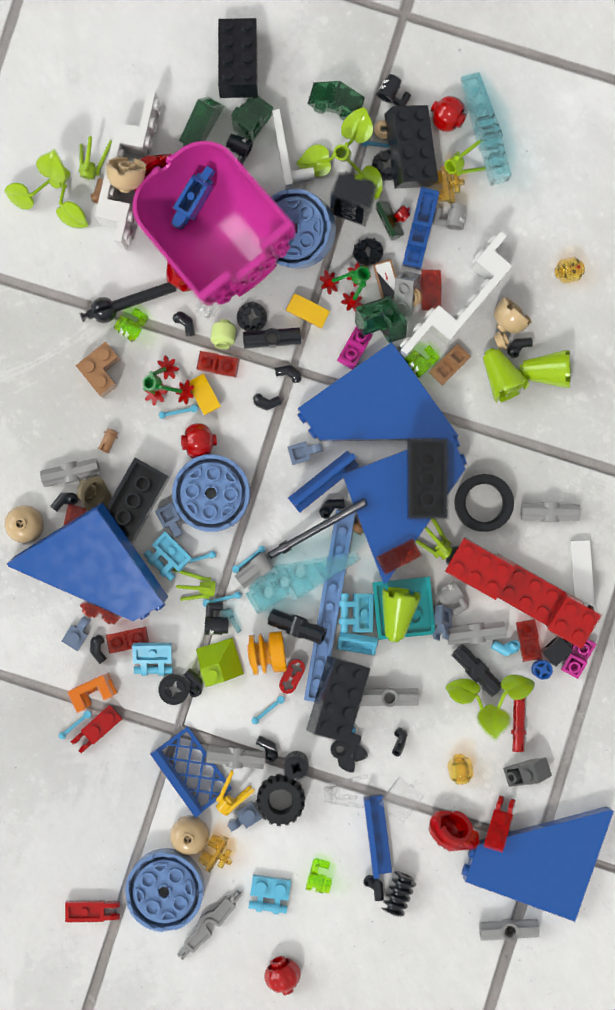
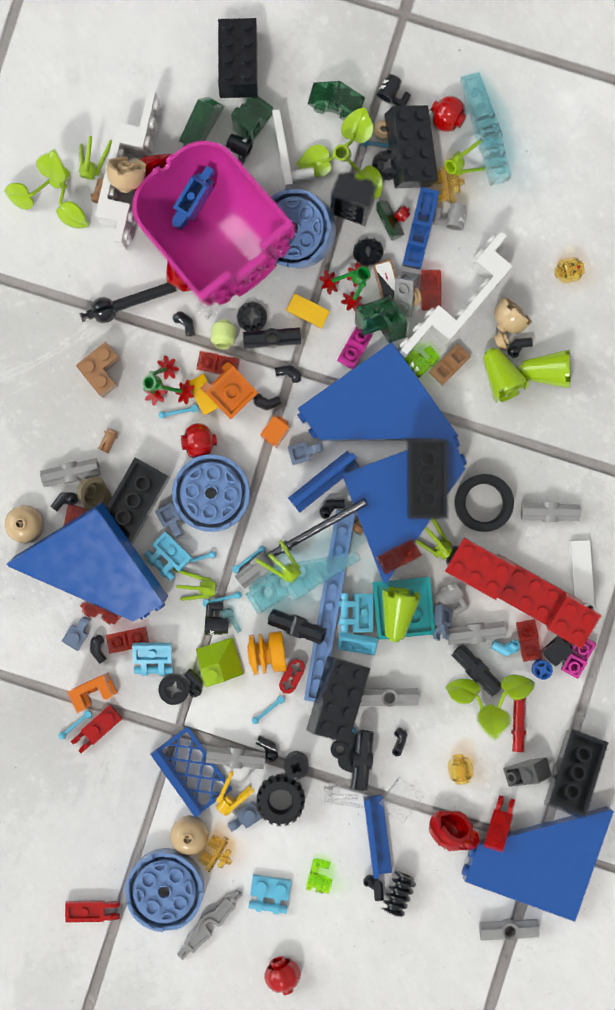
clear neon green piece [114,308,149,342] -> none
none -> orange panel [200,362,258,419]
none -> lime plant [255,540,302,584]
none -> orange brick [260,416,290,449]
none -> black piece [350,730,374,791]
none -> black brick [544,729,609,818]

